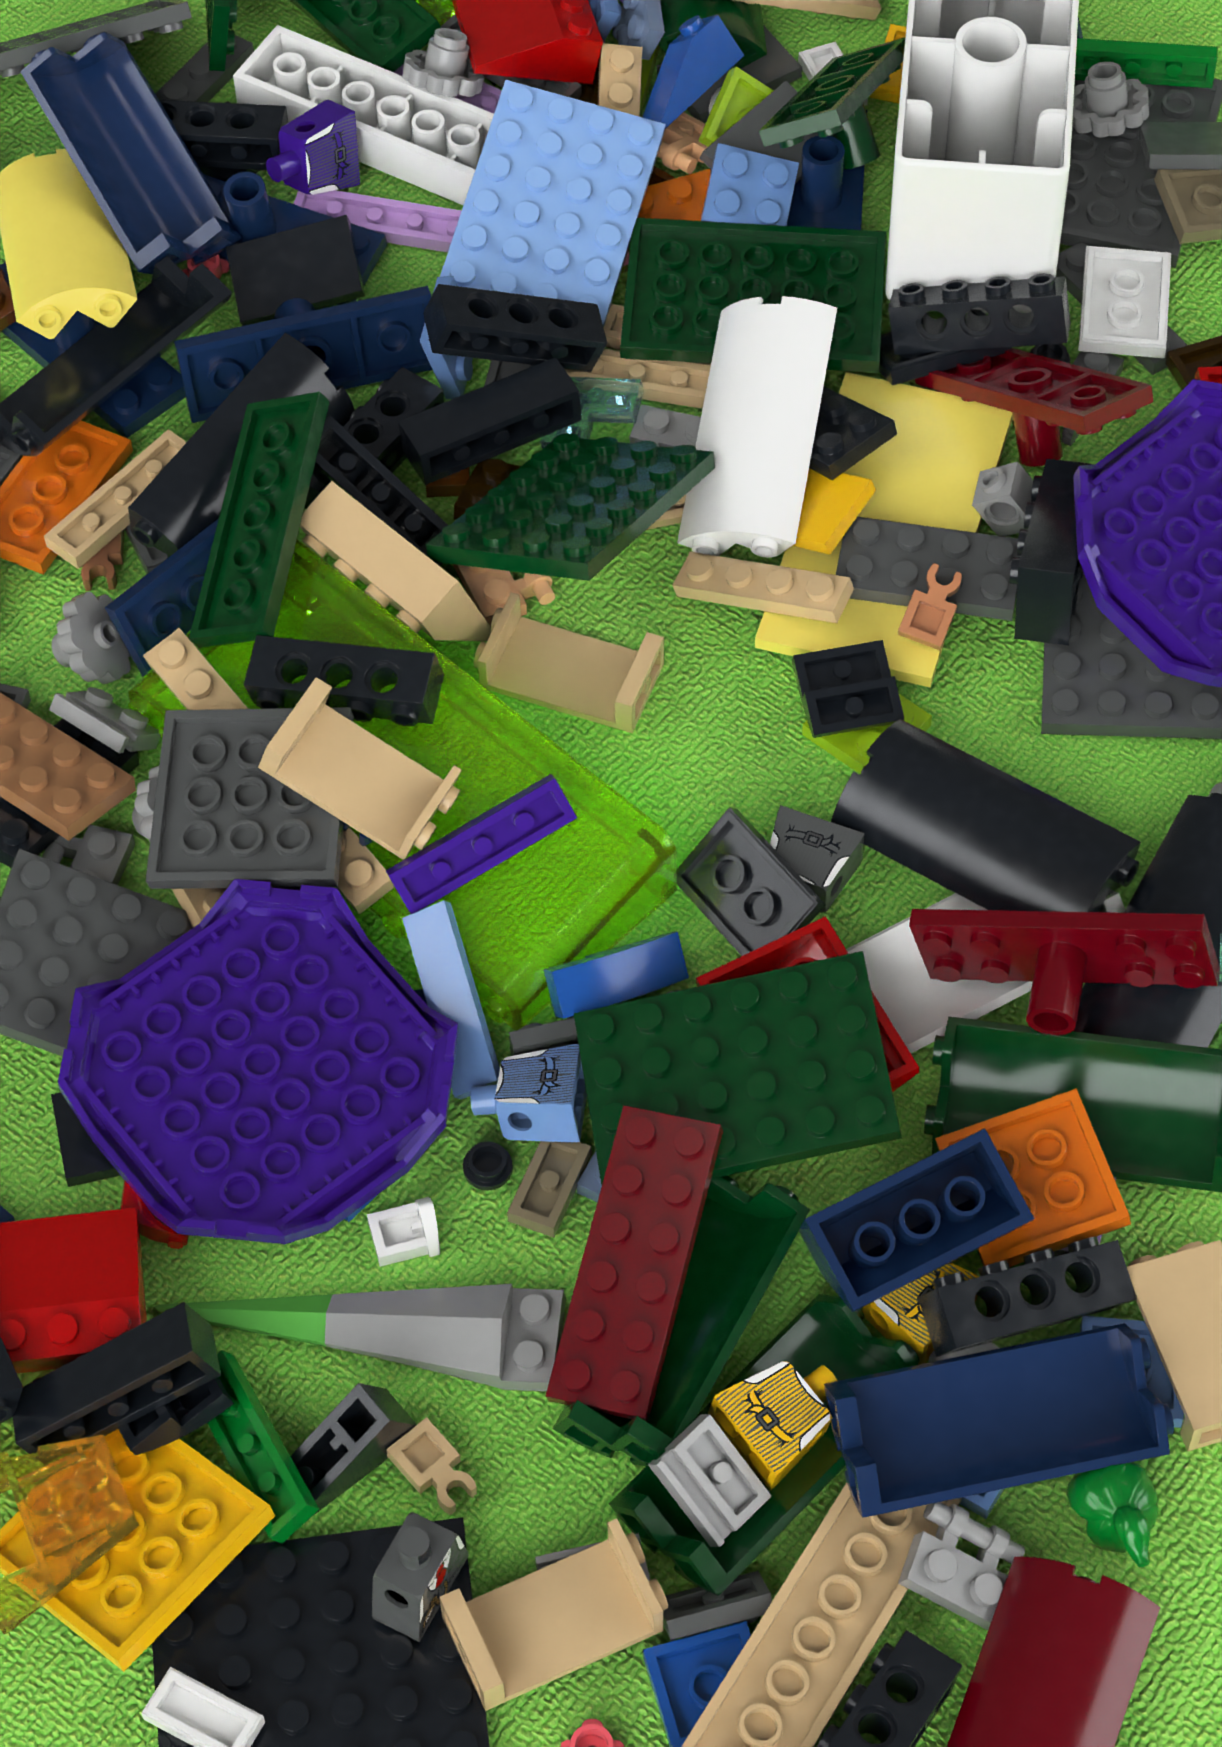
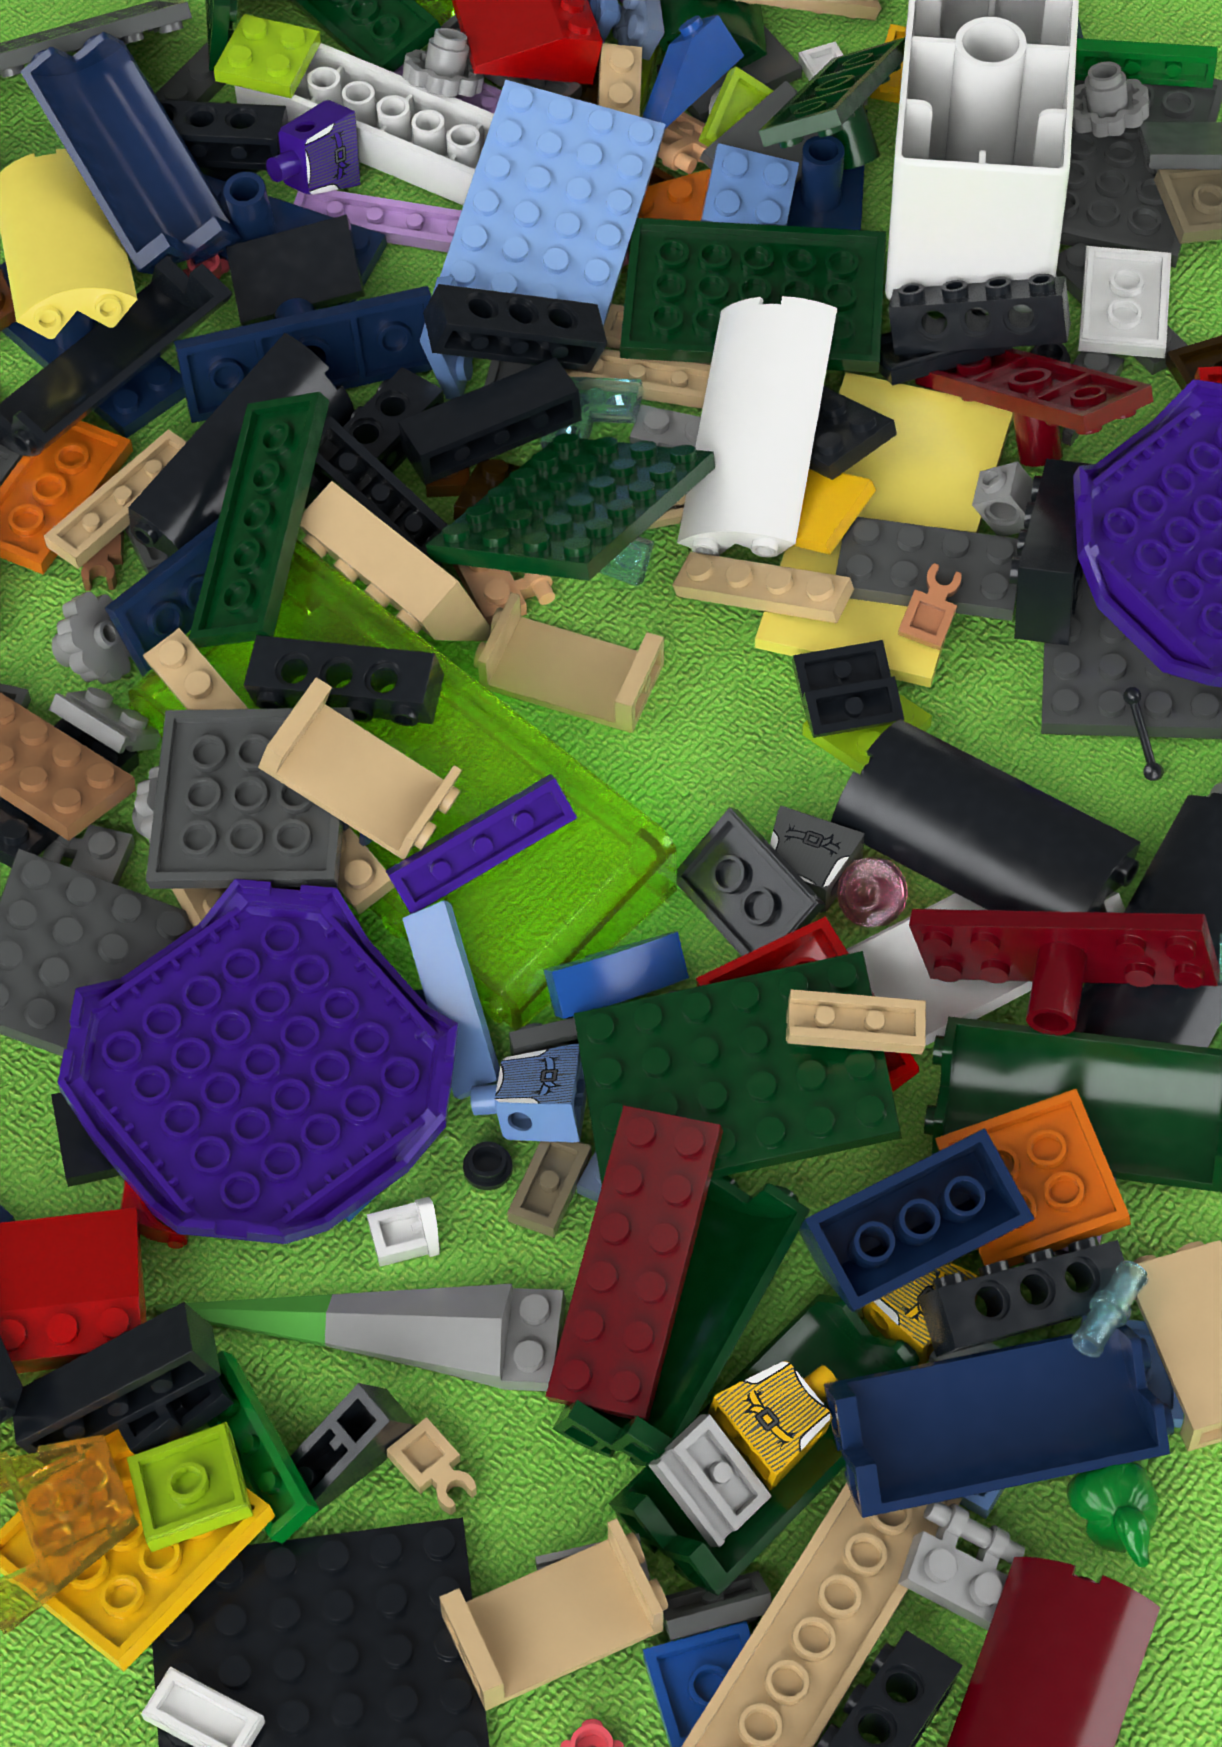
dark grey torso [372,1512,469,1642] -> none
none -> lime tile [127,1422,253,1552]
none -> lime plate [214,14,321,99]
none -> clear light blue plate [599,536,654,587]
none -> tan hinge [786,989,926,1055]
none -> clear pink plate [837,857,908,928]
none -> clear light blue pin [1072,1260,1149,1358]
none -> black hinge [1123,687,1164,781]

